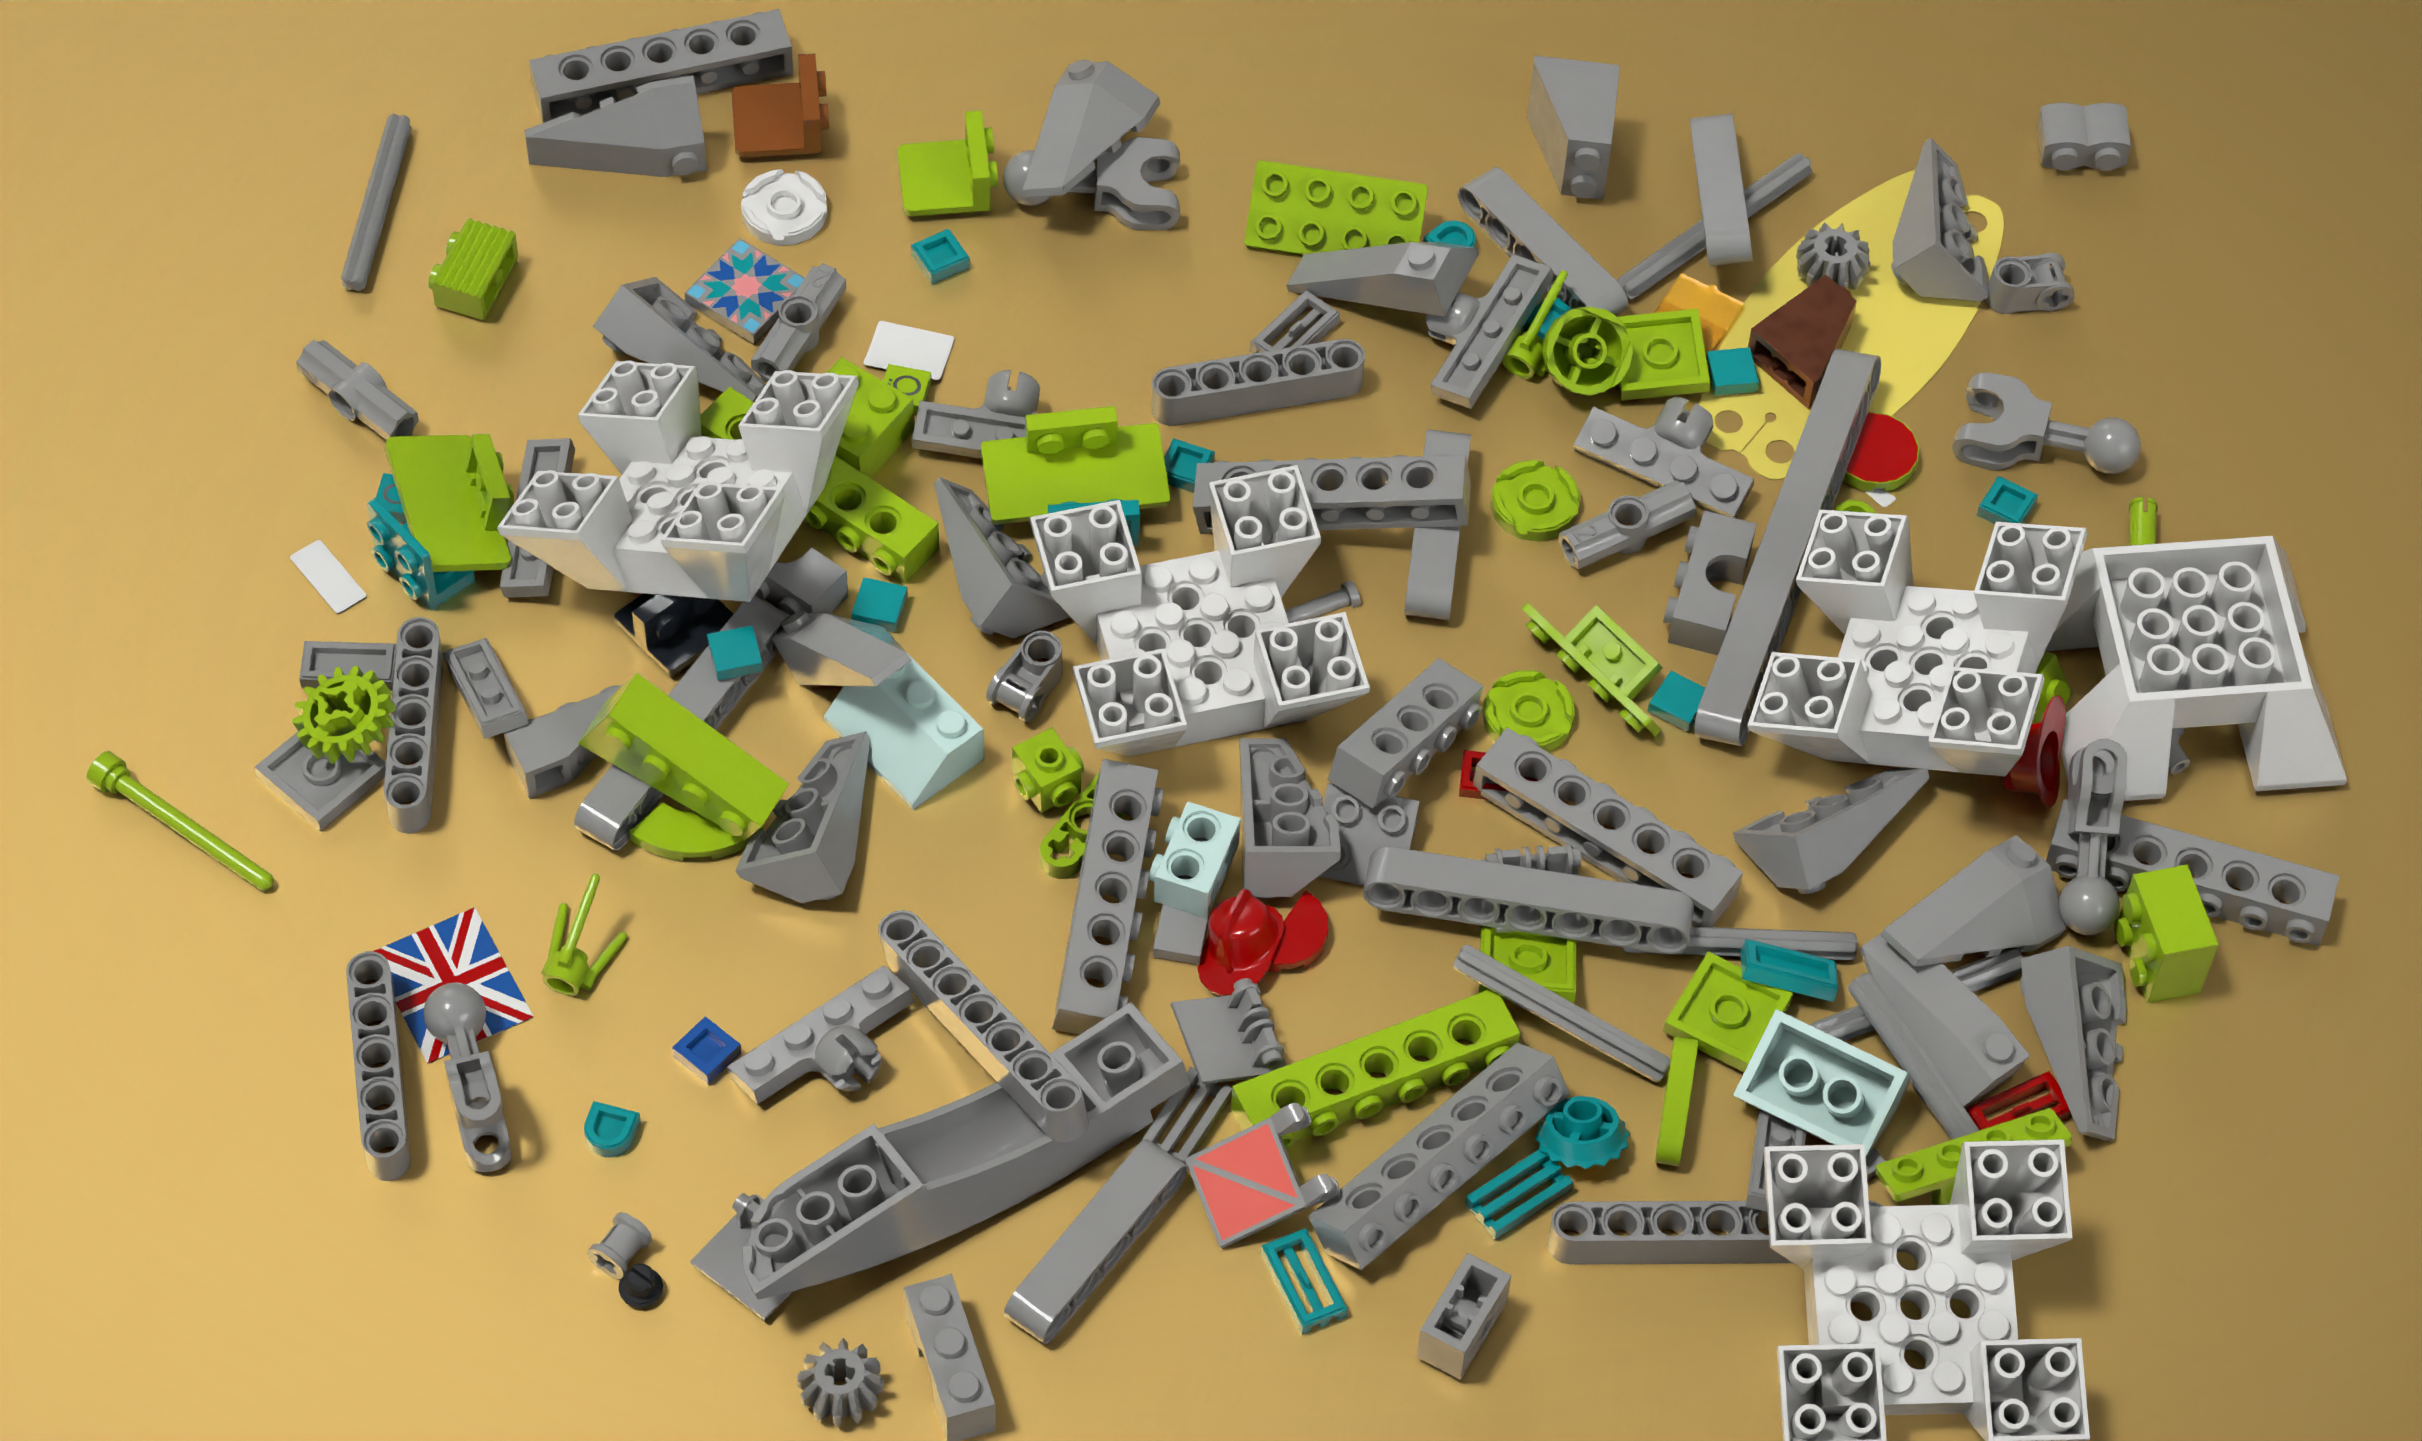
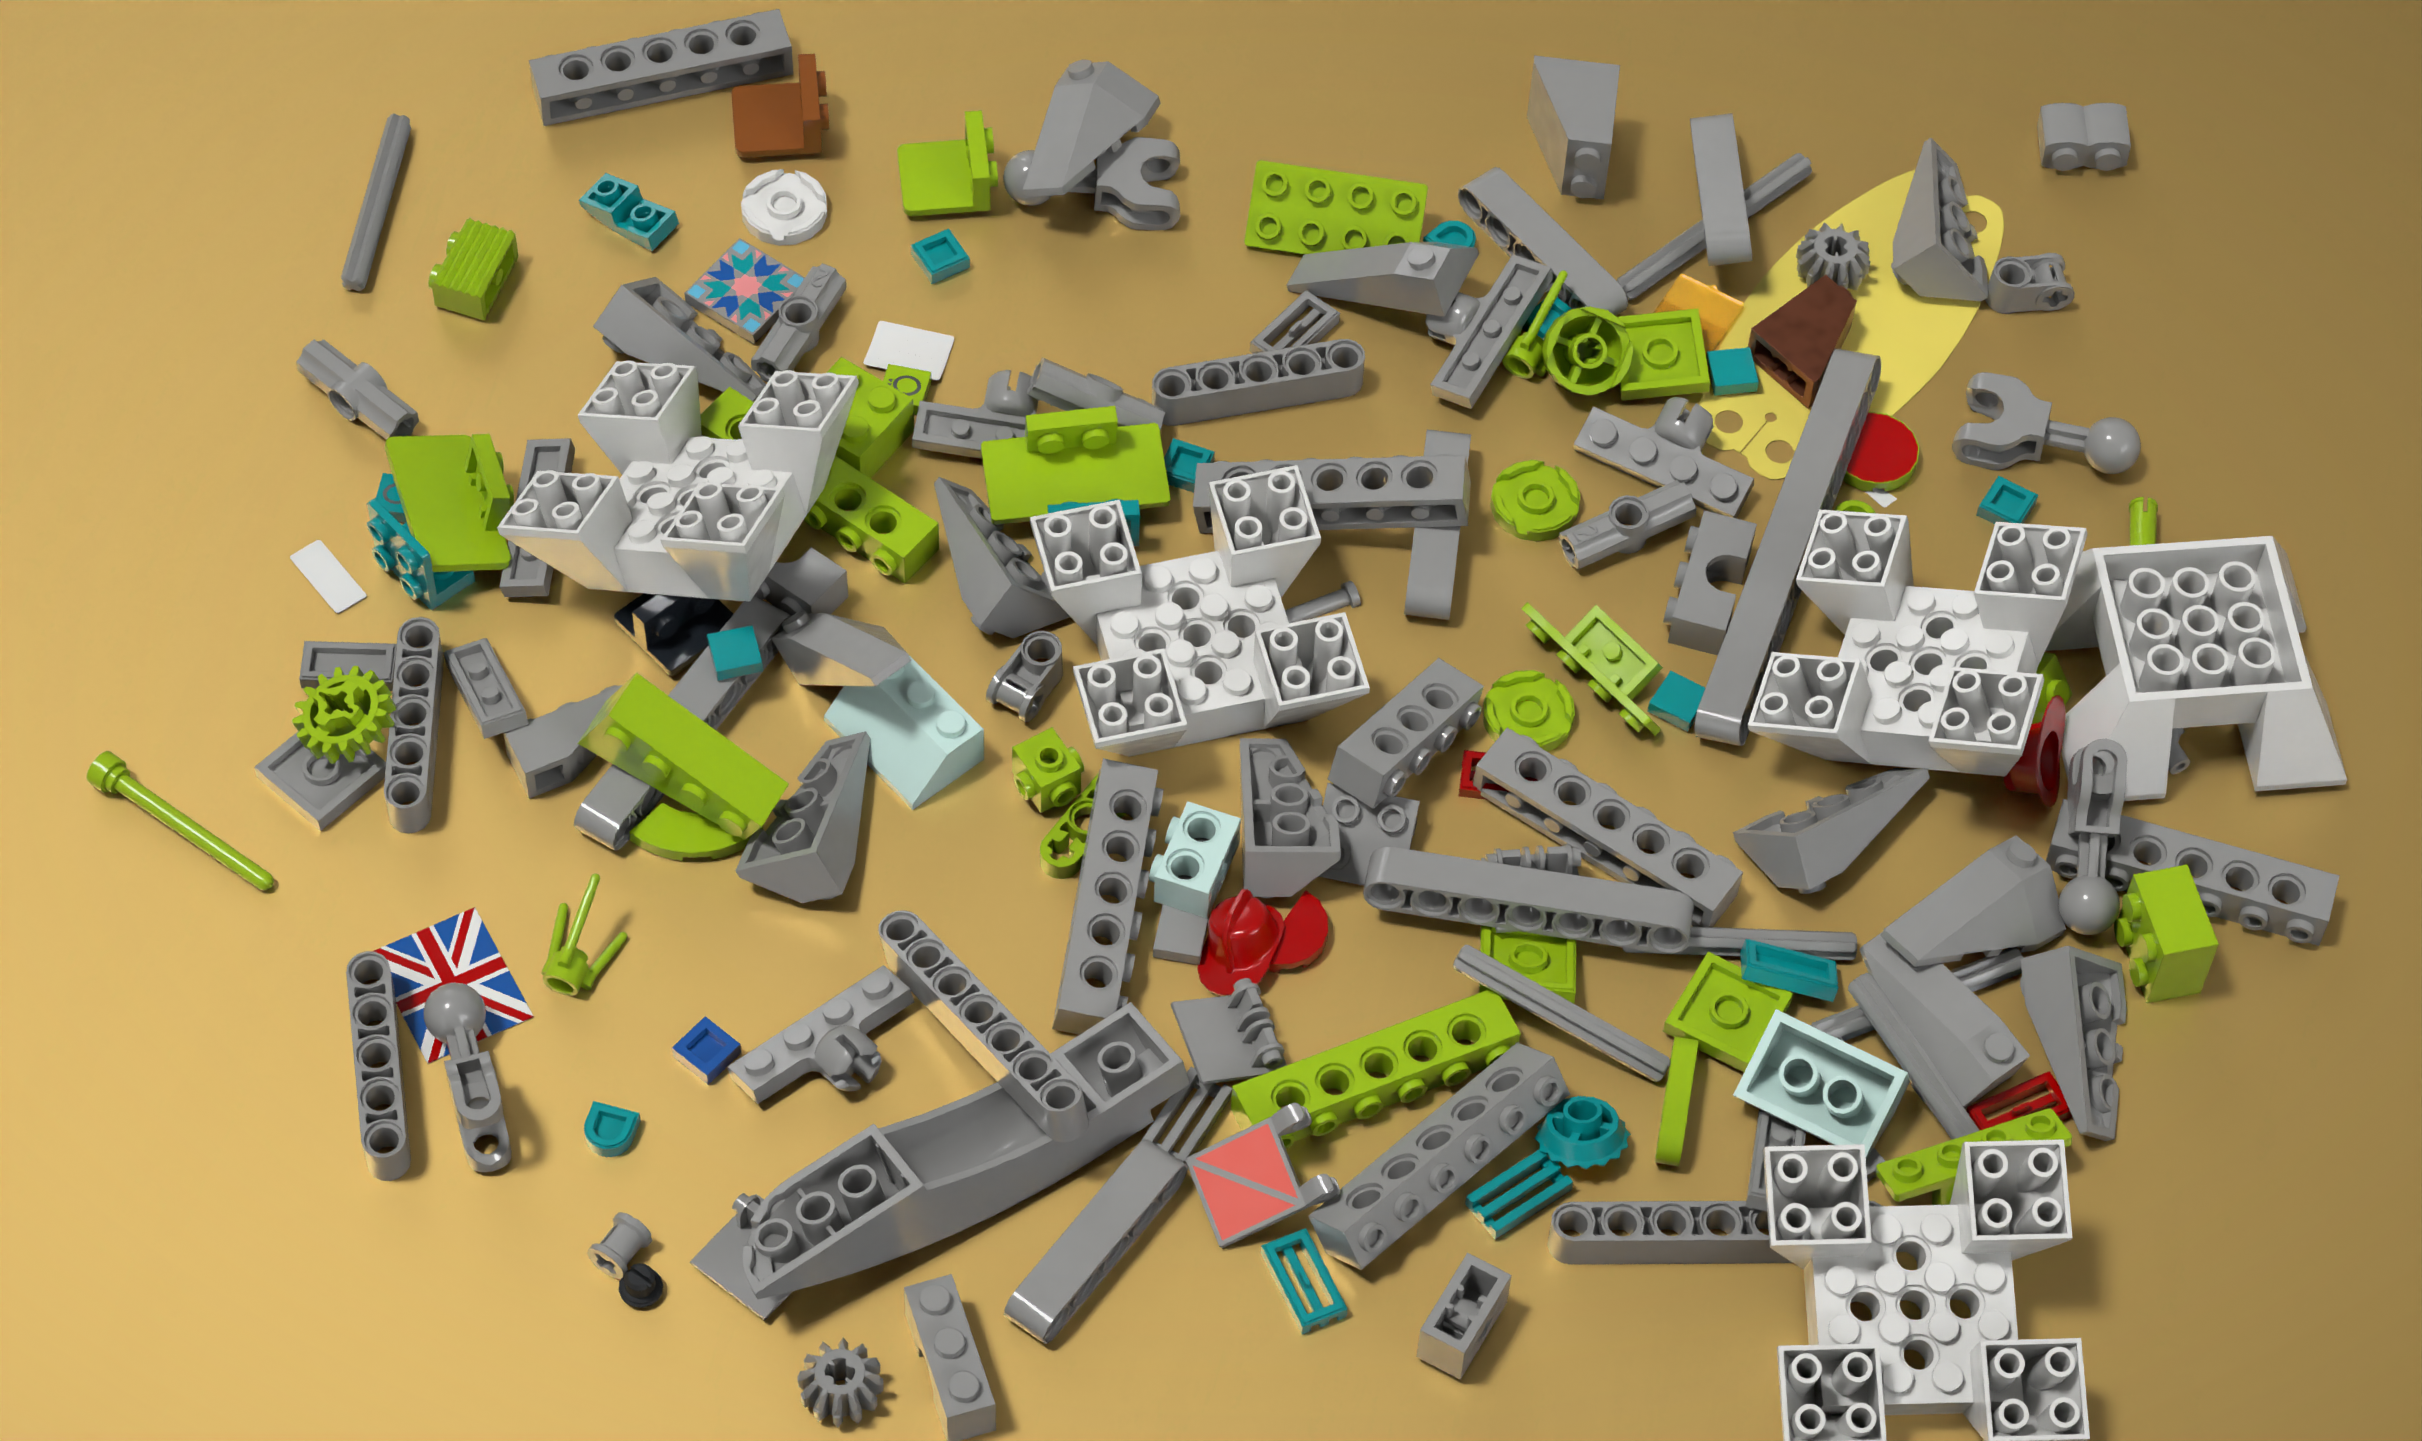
light grey wedge [524,75,707,177] -> none
teal tile [851,577,908,632] -> none
none -> teal slope [579,173,679,251]
none -> light grey piece [1027,357,1165,429]

